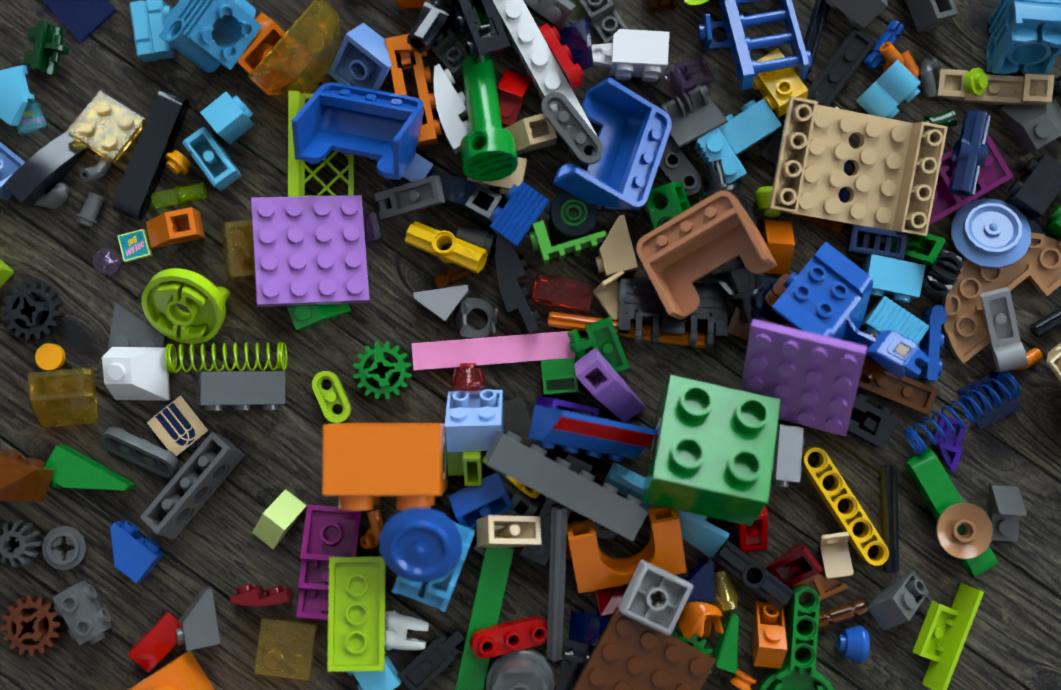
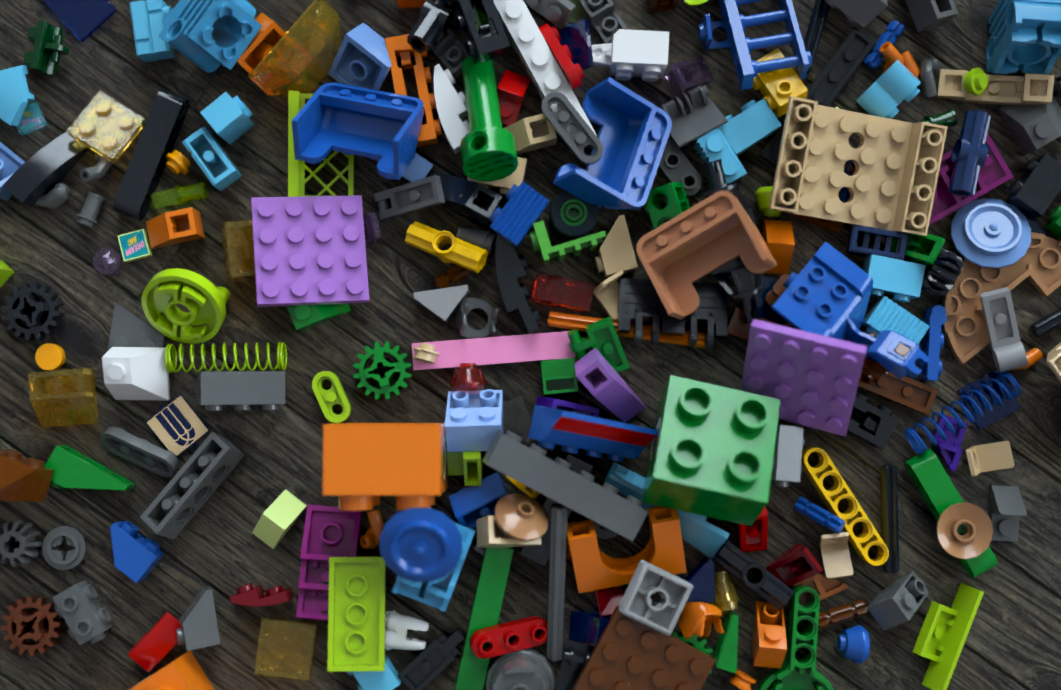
none -> tan plate [413,343,439,364]
none -> medium nougat dish [494,493,549,541]
none -> blue axle [794,497,845,534]
none -> tan bracket [966,441,1015,477]

